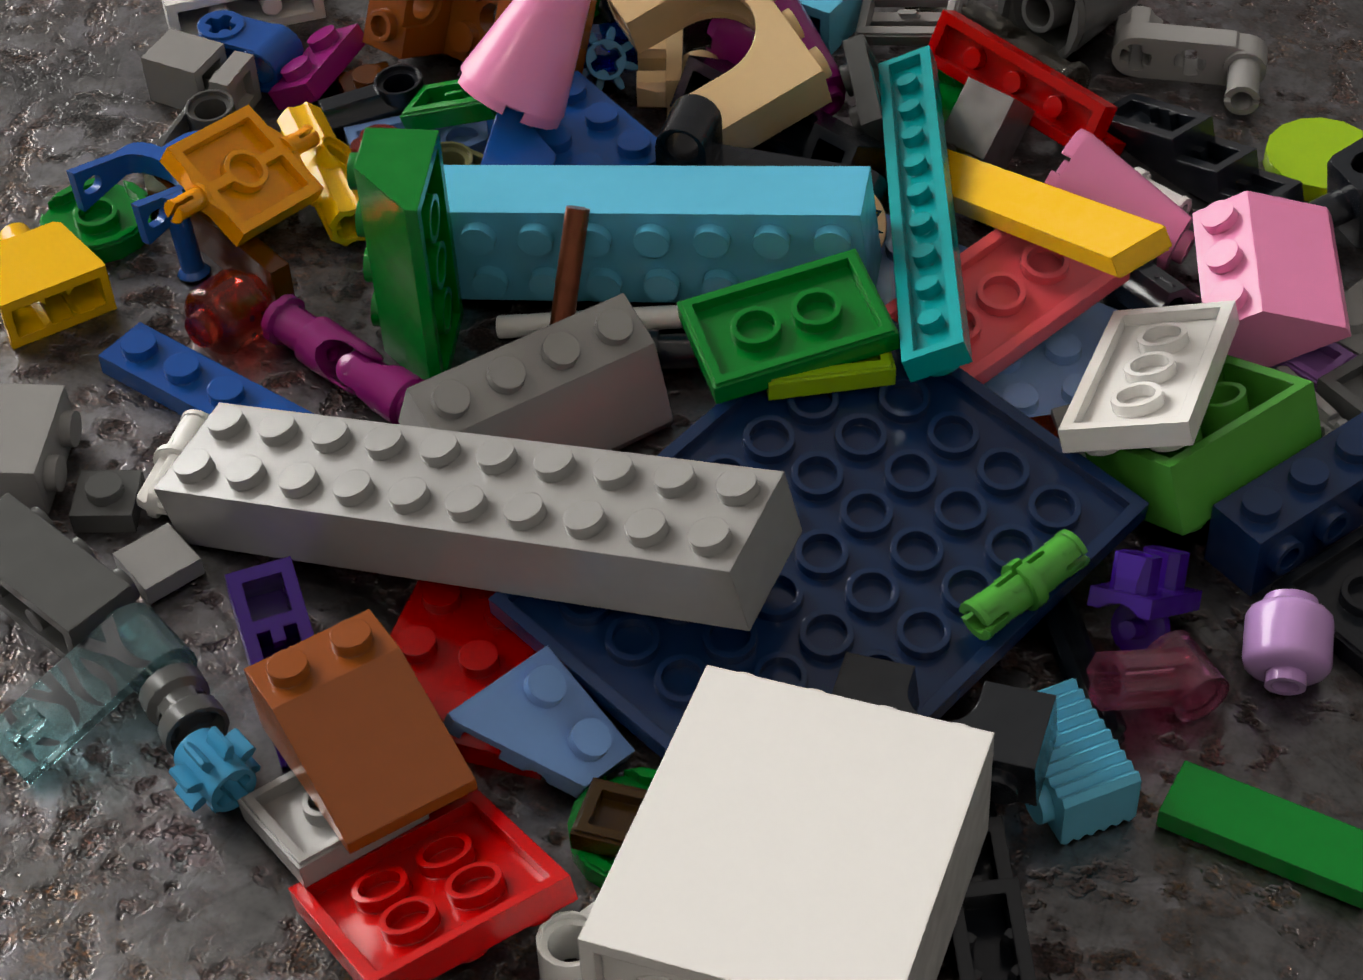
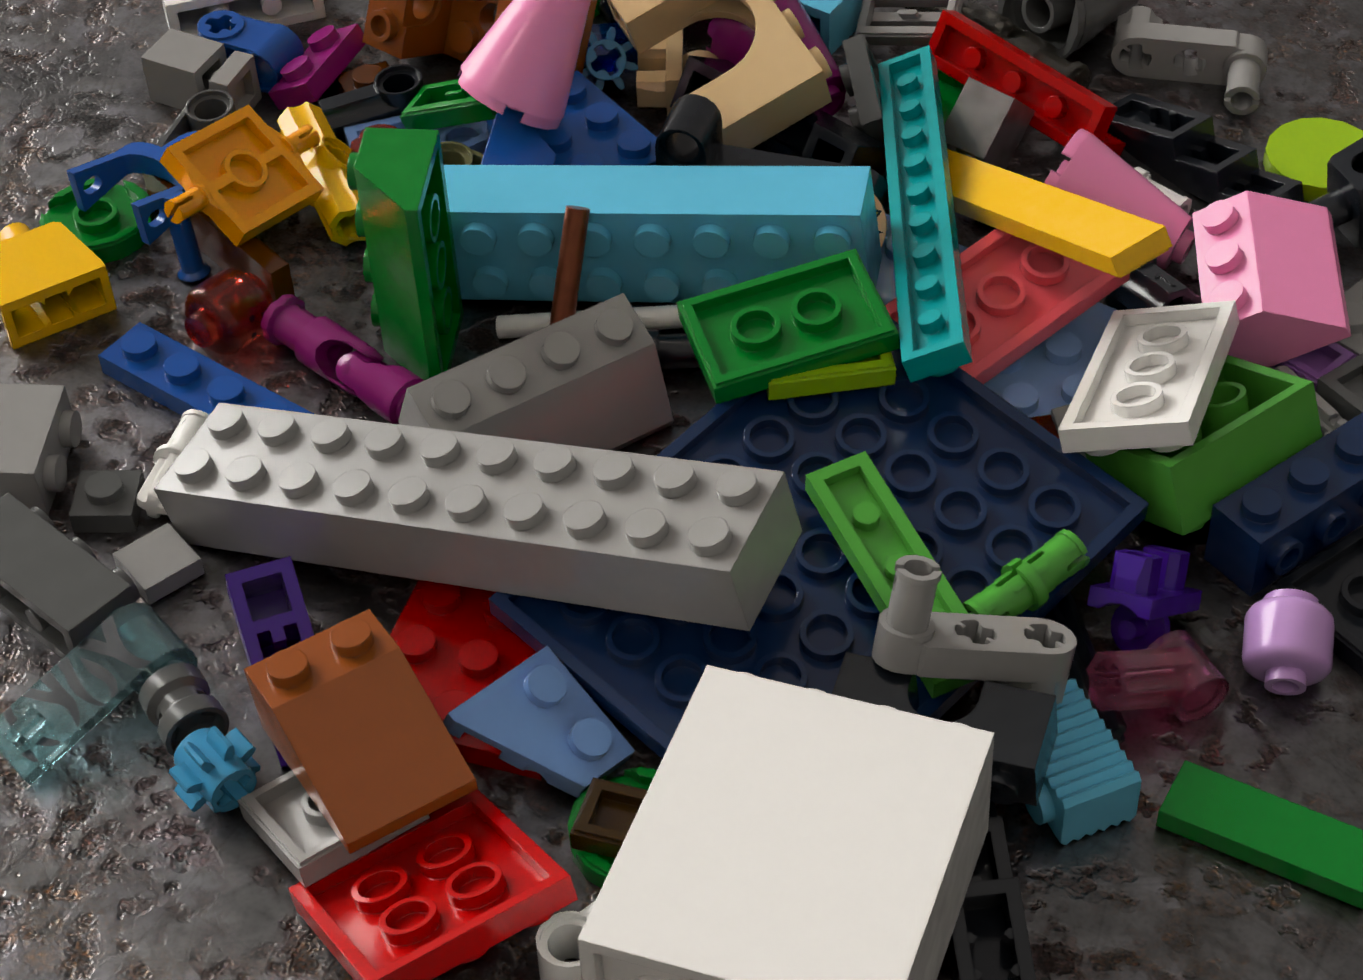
none -> bright green plate [805,451,975,699]
none -> light grey beam [872,555,1077,704]

